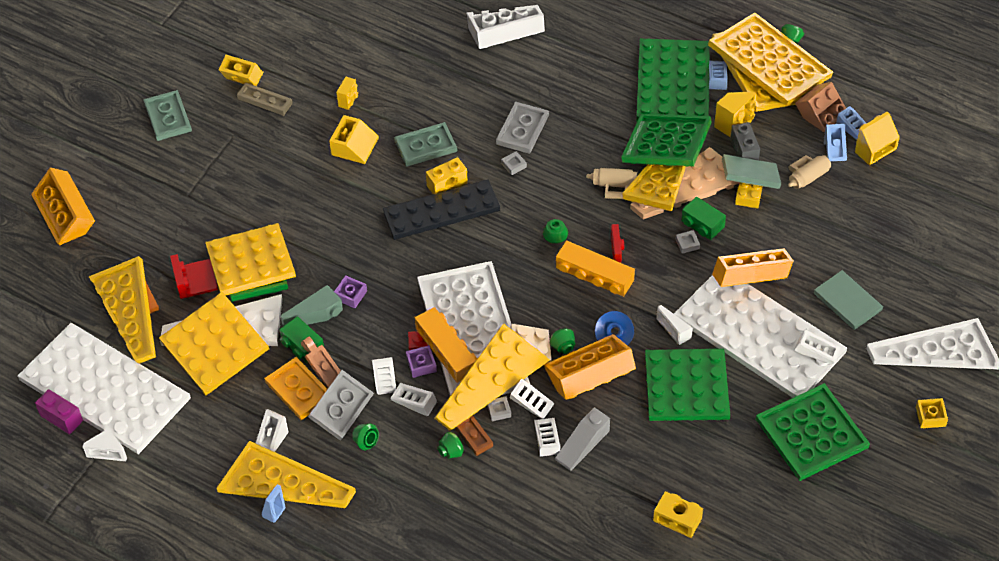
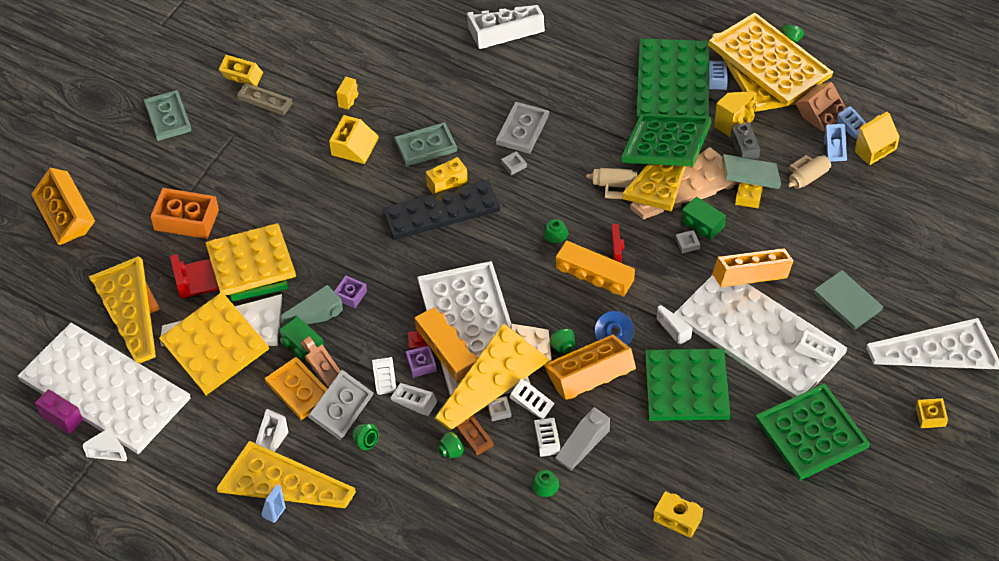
none -> orange brick [151,188,219,239]
none -> green cone [531,470,559,497]

